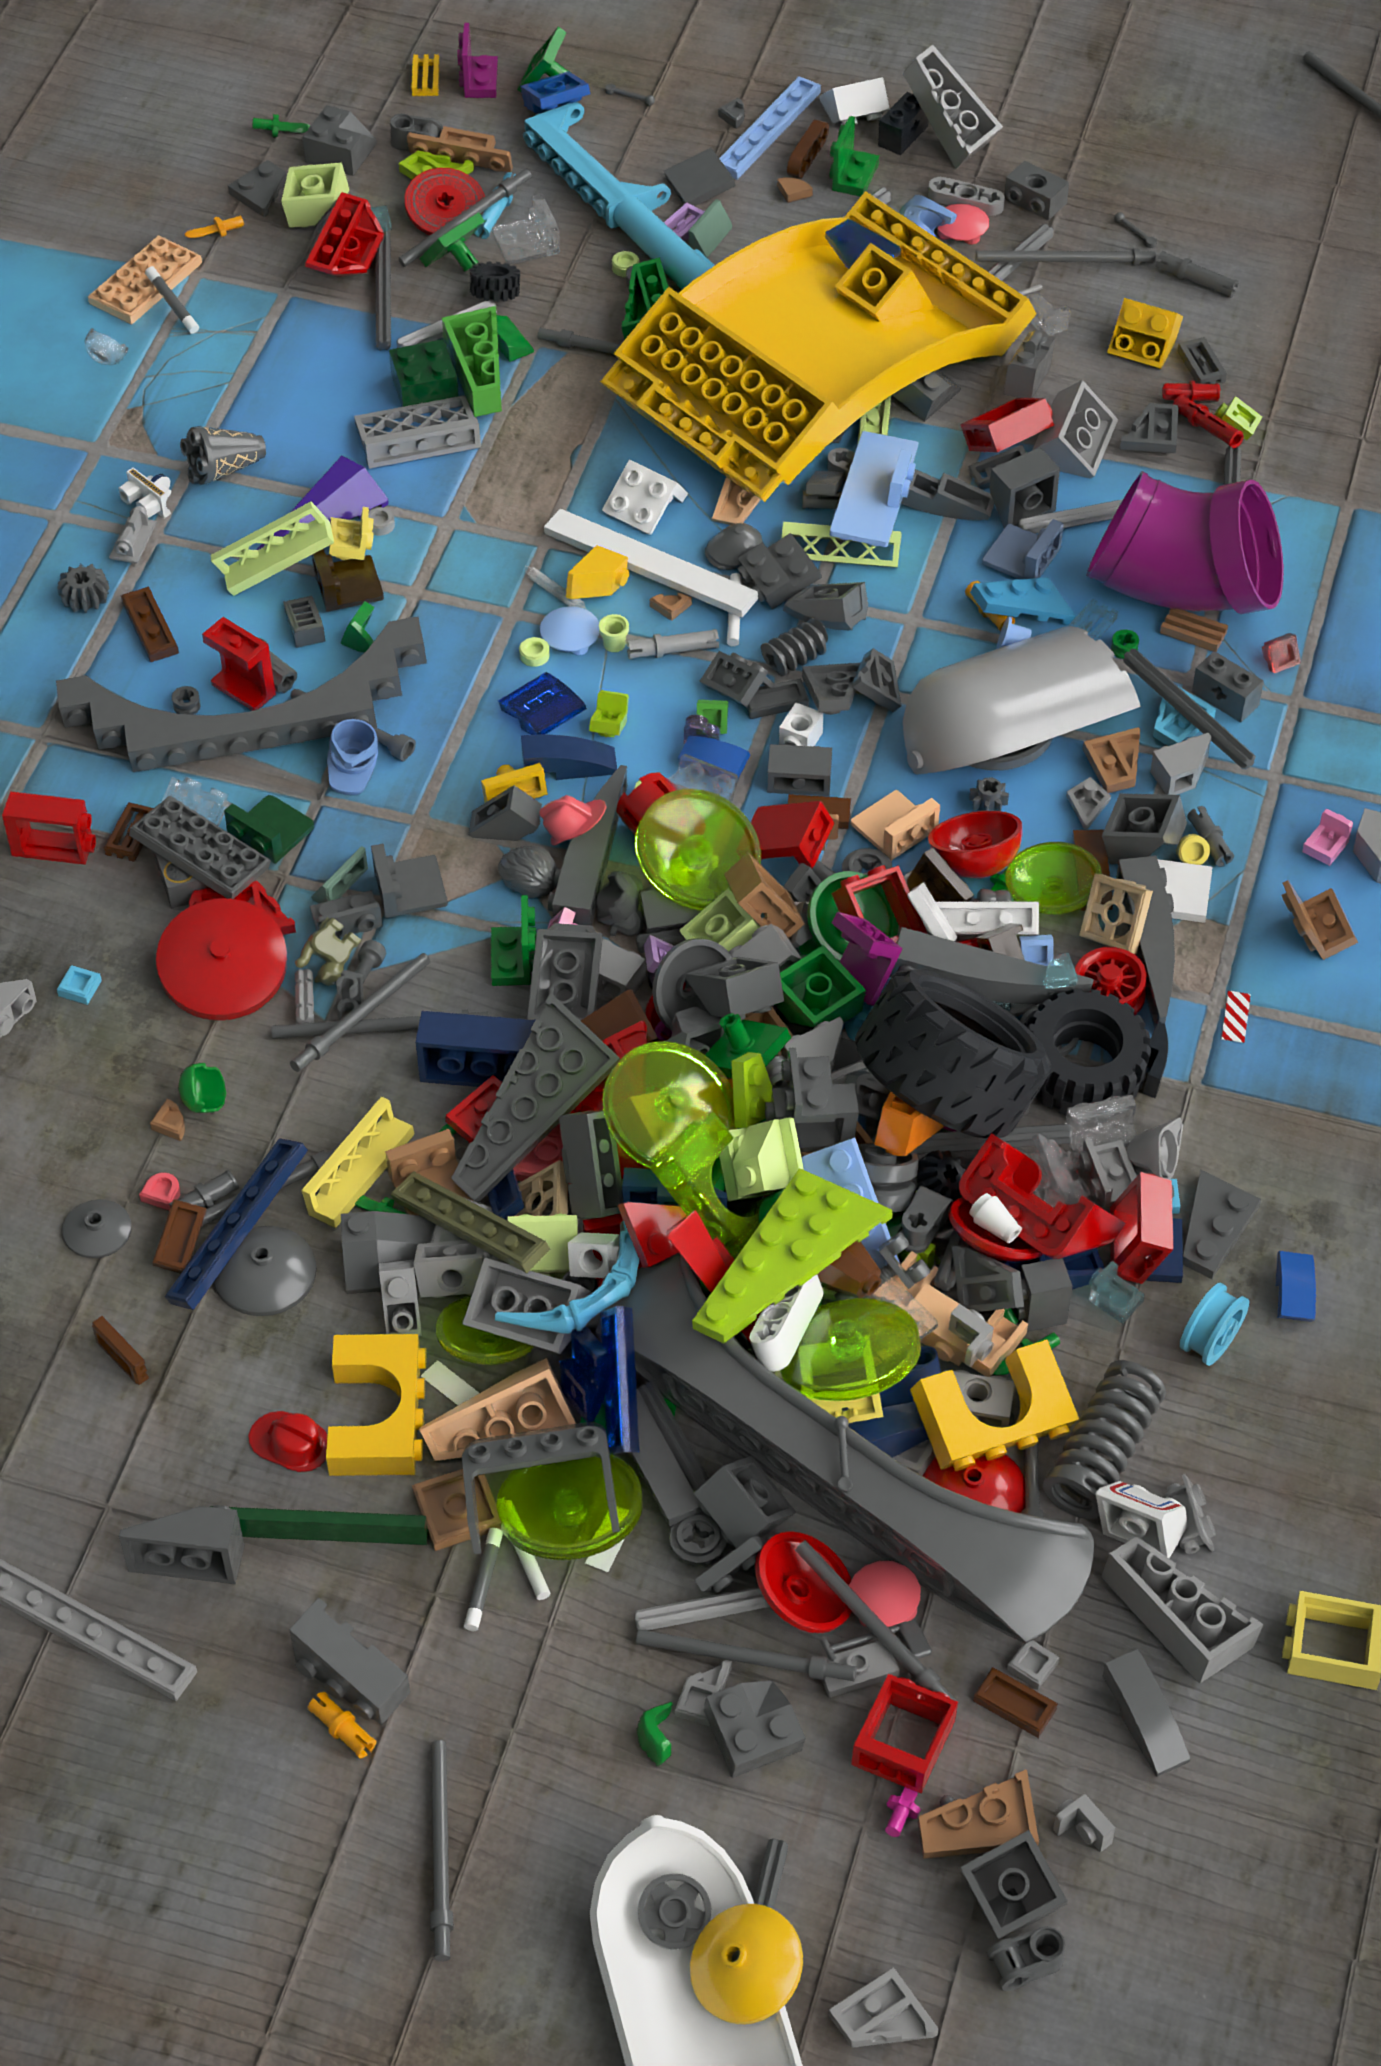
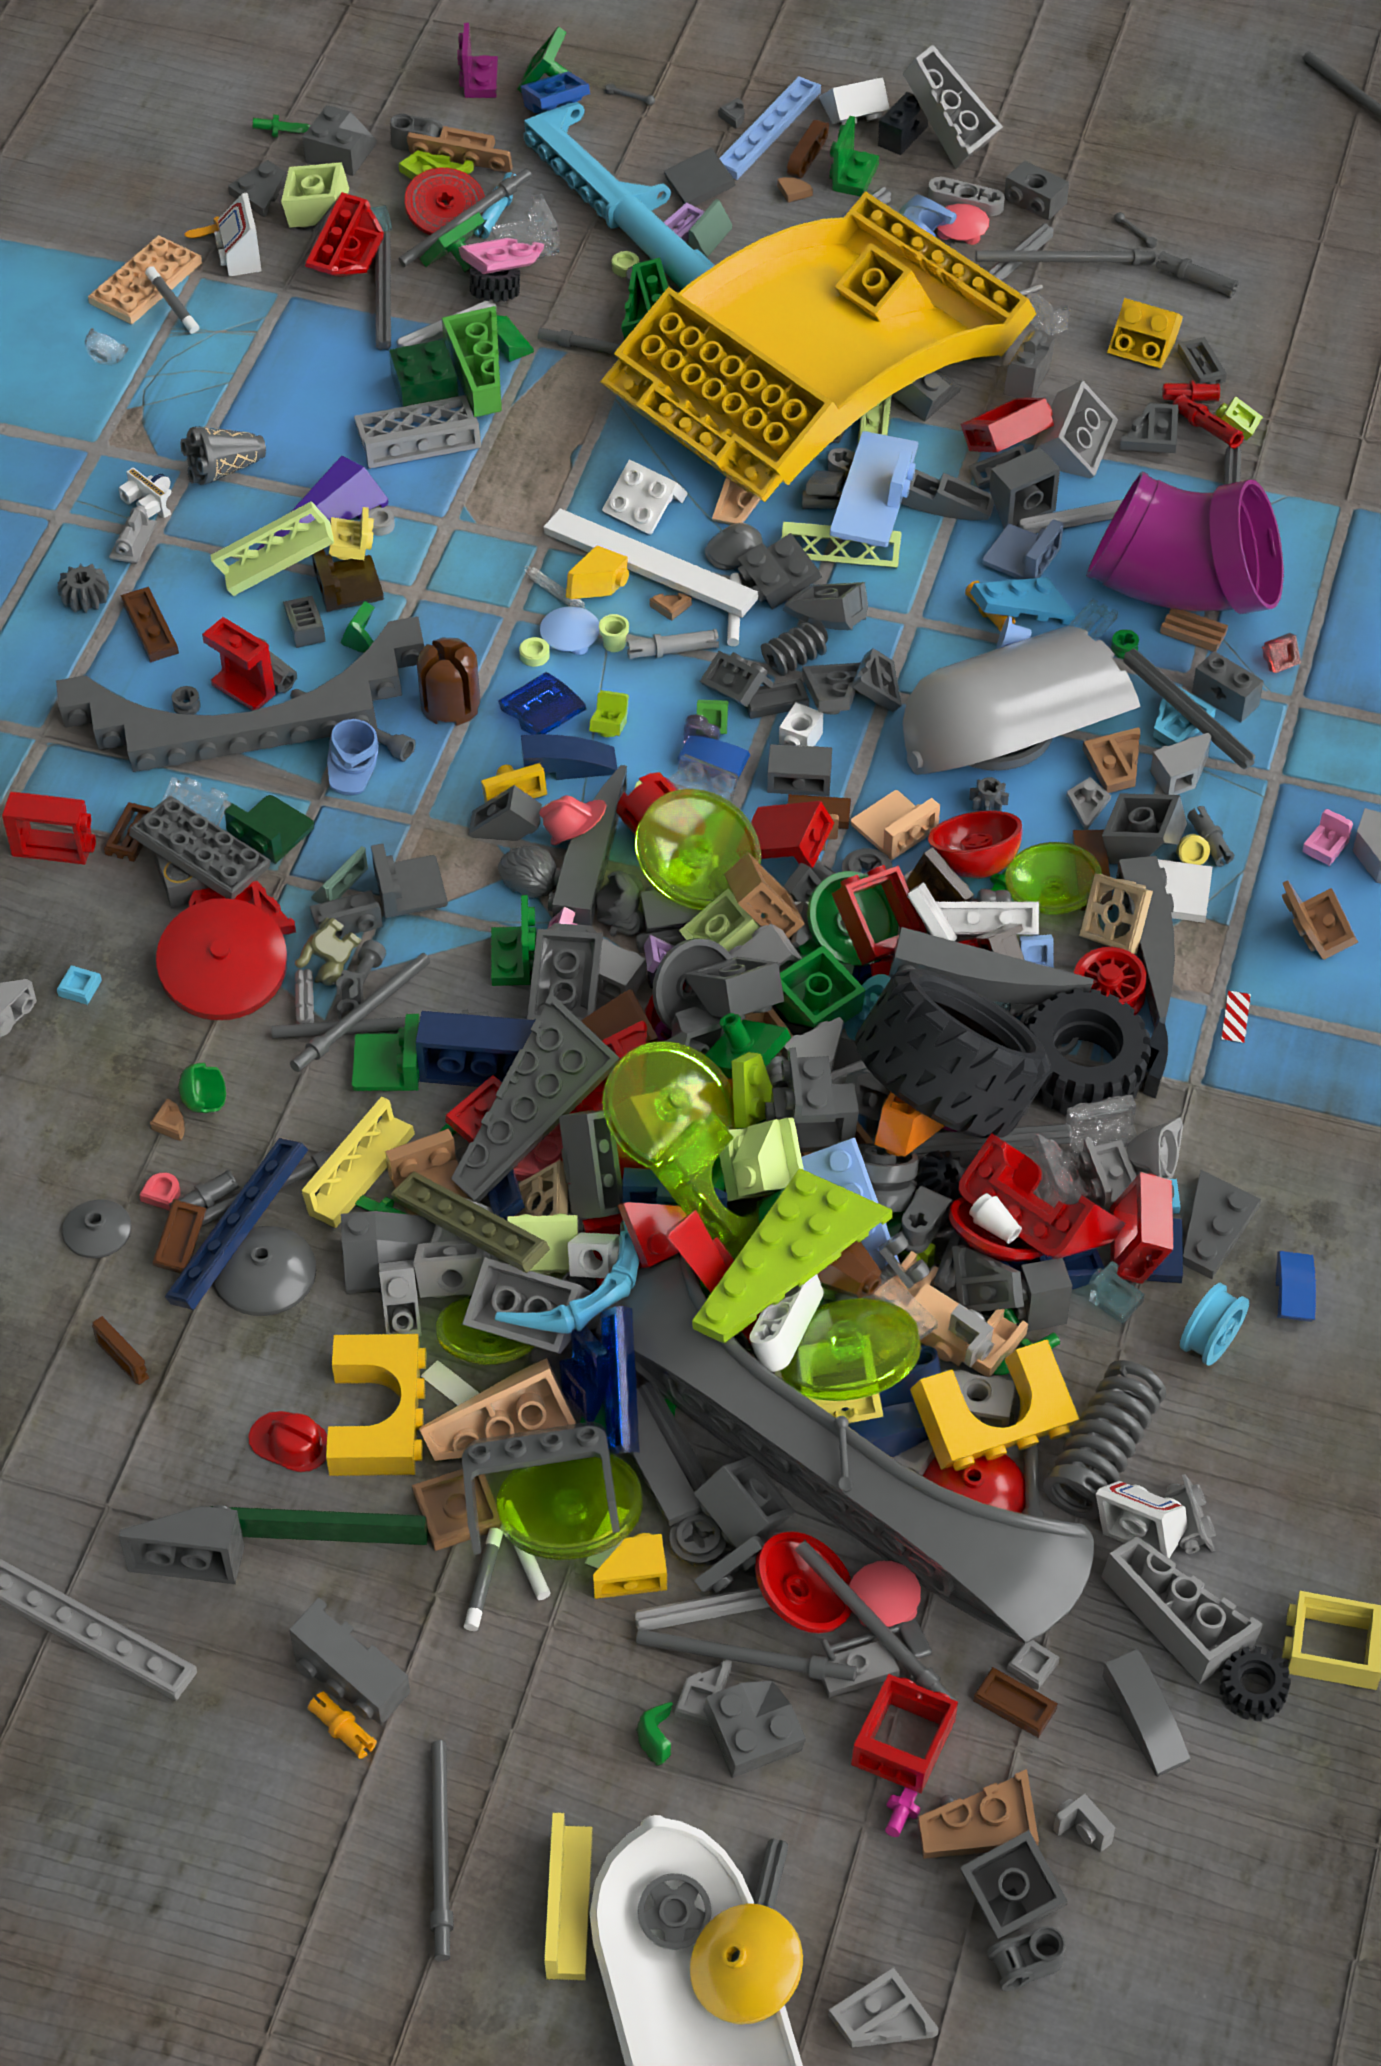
yellow tile [411,54,440,96] -> none
clear blue wing [825,219,902,269] -> none
magenta bracket [832,912,903,1006] -> none
clear light blue tile [1043,952,1078,989] -> none
none -> white slope [214,193,261,276]
none -> green bracket [352,1014,420,1091]
none -> reddish brown cylinder [416,637,481,726]
none -> bright pink tile [459,238,544,274]
none -> light yellow fence [545,1813,593,1980]
none -> yellow slope [593,1533,667,1599]
none -> black tyre [1220,1646,1291,1721]

